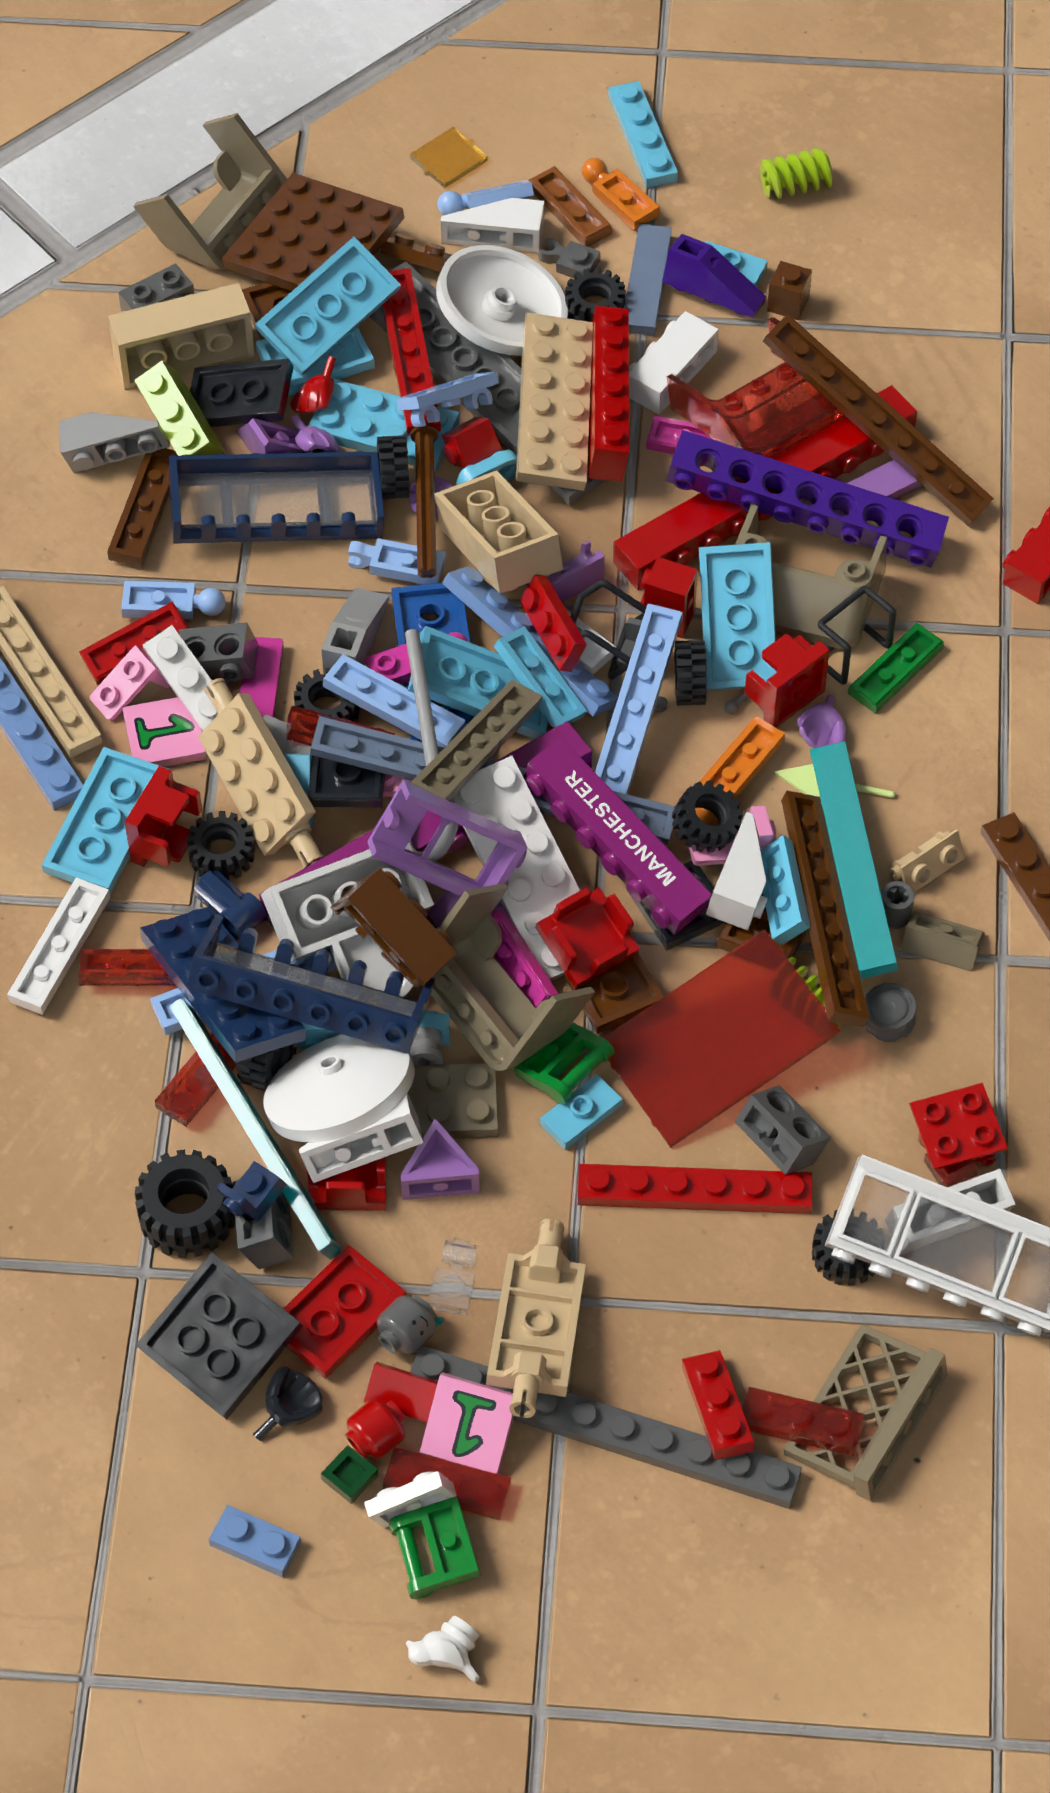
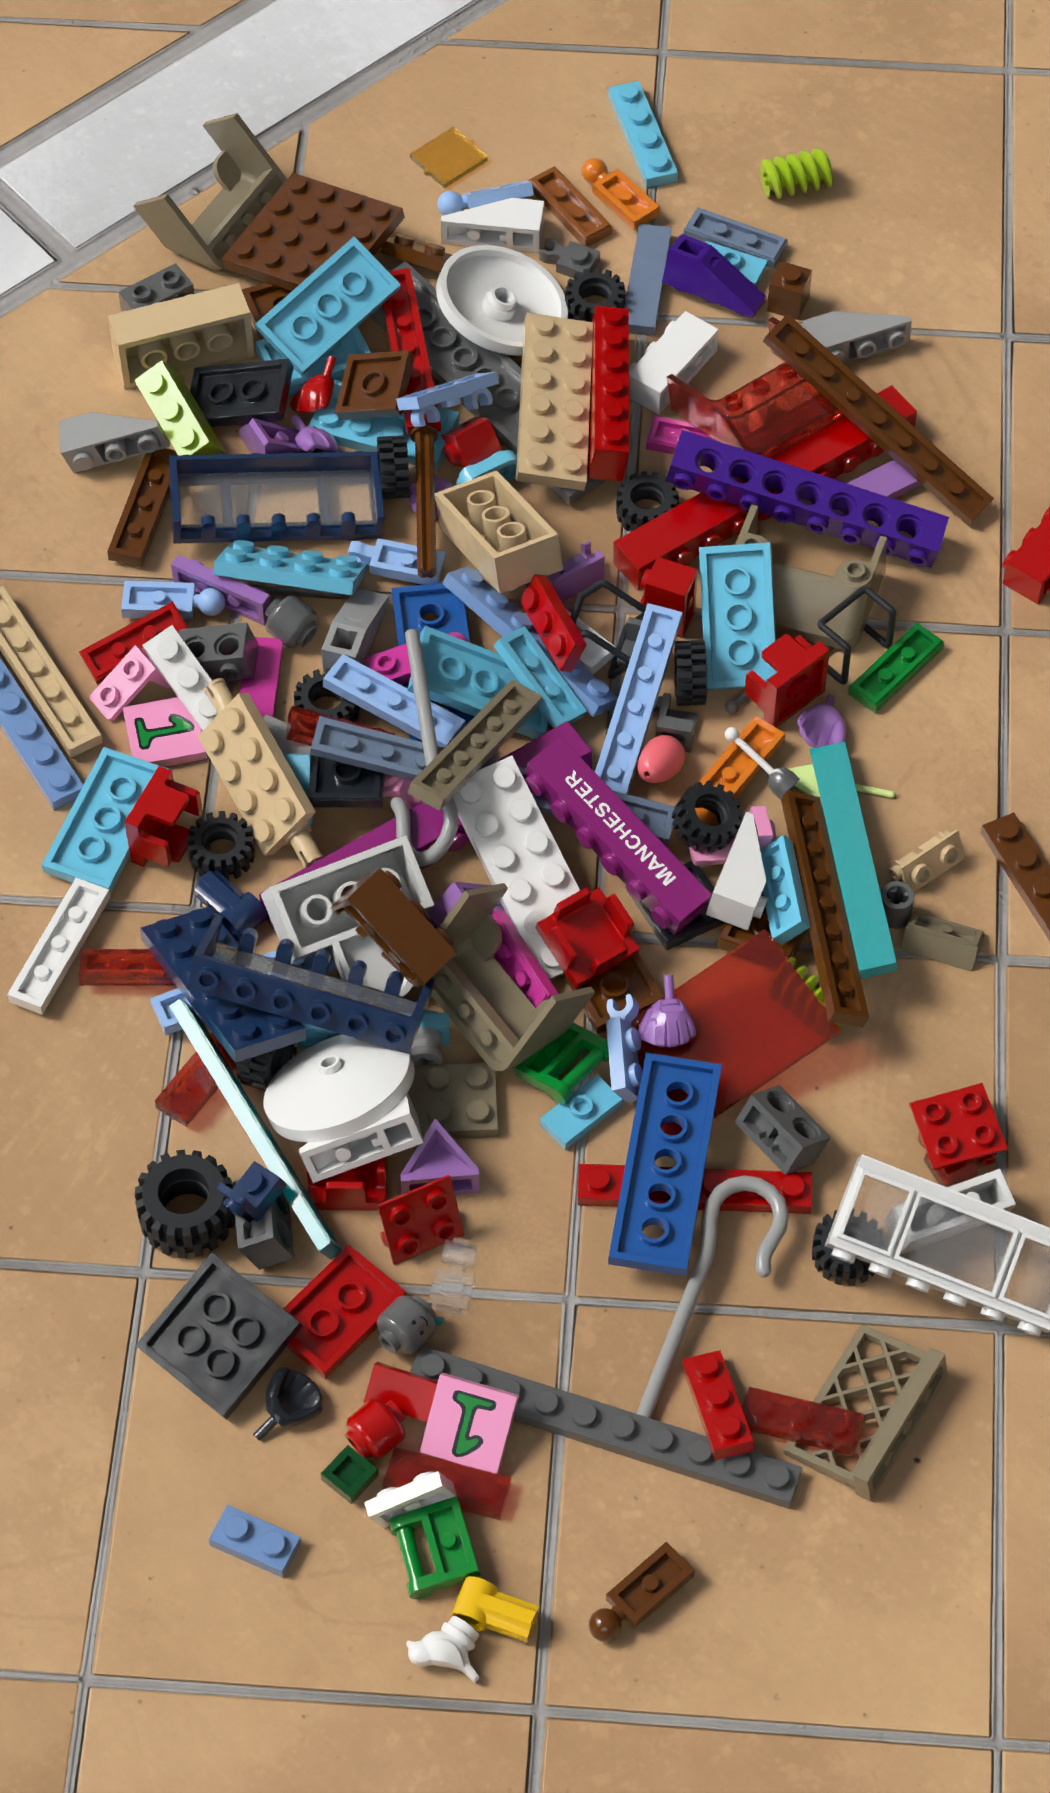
medium lavender door [367,779,527,896] -> none
tan plate [486,1219,586,1418] -> none
dark grey wheel [864,983,916,1042] -> none
none -> medium lavender plate [171,555,270,626]
none -> medium azure plate [213,540,367,595]
none -> dark grey head [265,596,319,648]
none -> reddish brown plate [335,350,415,420]
none -> red hinge [377,1175,465,1265]
none -> yellow piece [450,1576,540,1643]
none -> reddish brown plate [588,1542,695,1642]
none -> light blue plate [606,994,642,1103]
none -> blue plate [608,1053,722,1277]
none -> black tyre [616,471,679,532]
none -> light grey piece [636,1175,789,1418]
none -> coral animal [637,735,685,783]
none -> medium lavender piece [638,975,697,1048]
none -> dark grey panel [655,693,698,753]
none -> sand blue tile [684,207,788,269]
none -> hinge [725,727,800,800]
none -> light grey slope [802,311,912,363]

